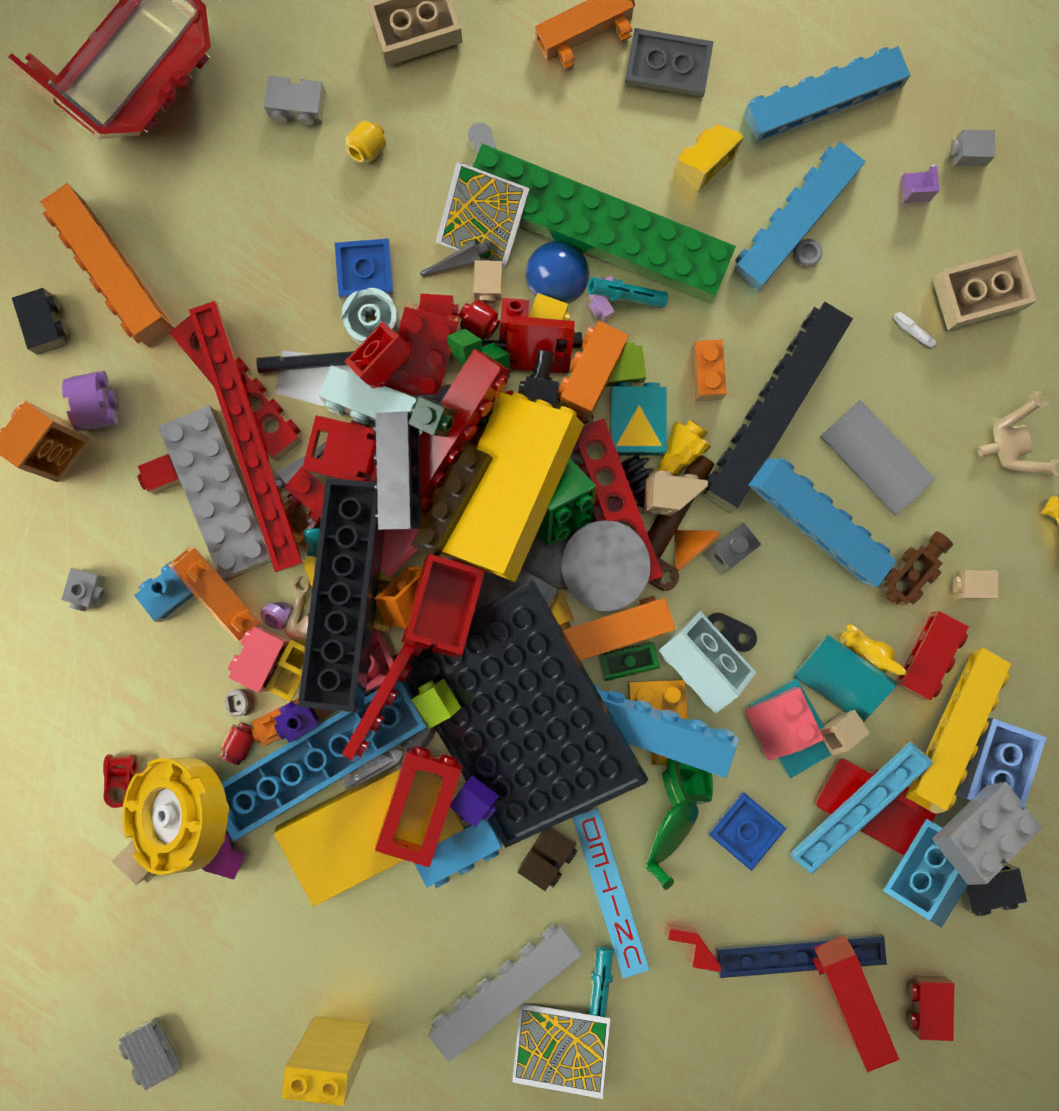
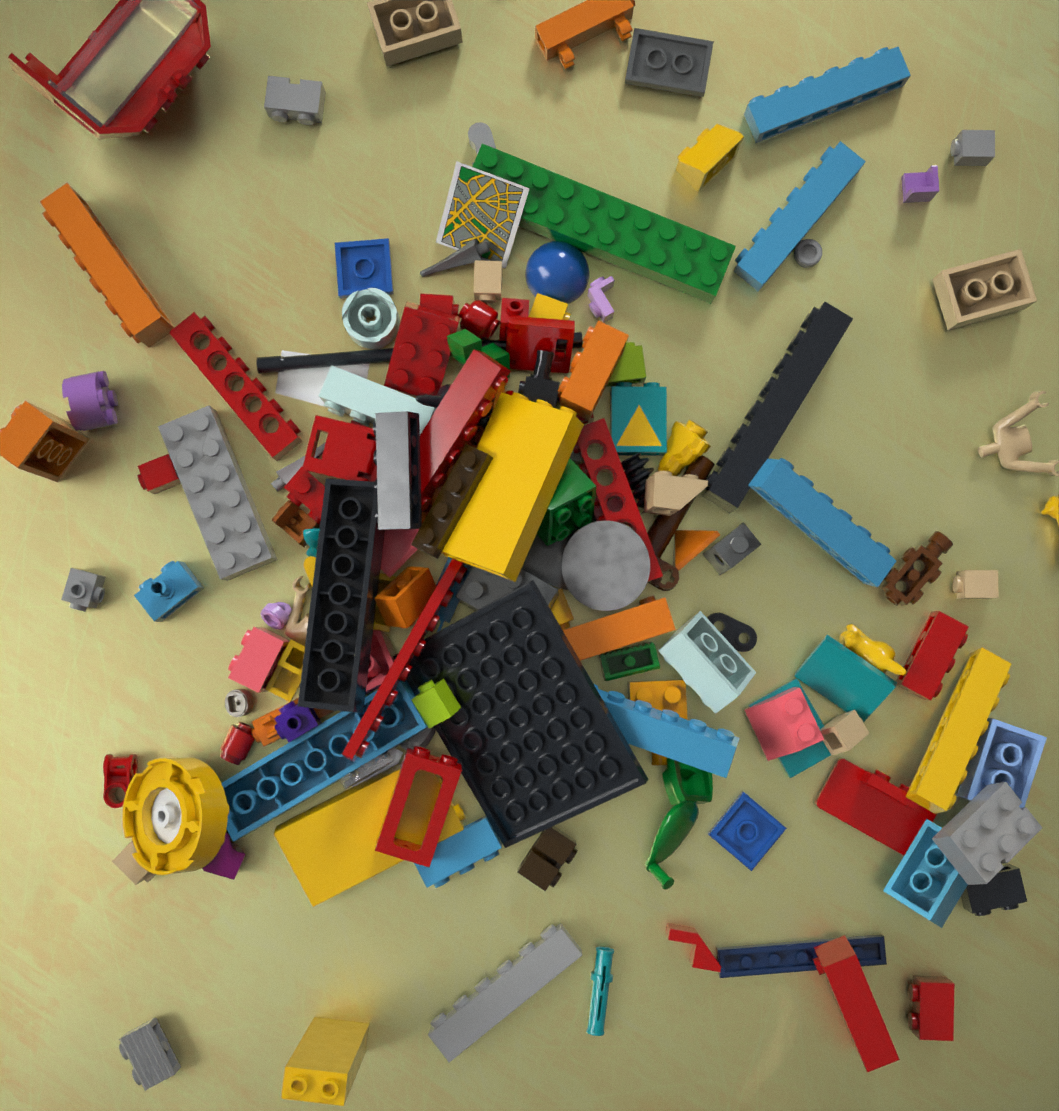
black brick [12,288,68,355] -> none
orange brick [167,547,260,641] -> none
red plate [189,301,303,572] -> none
red slope [344,321,411,389] -> none
yellow head [346,121,386,163] -> none
red piece [401,554,485,658] -> none
brick [408,397,457,437] -> none
dark purple brick [450,776,499,827] -> none
sticker [512,1004,610,1099] -> none
medium azure tile [572,808,650,978] -> none
teal pin [587,277,668,308] -> none
orange brick [692,339,727,401] -> none
medium azure tile [791,741,933,874] -> none
light grey slope [820,400,935,516] -> none
white piece [893,312,937,348] -> none

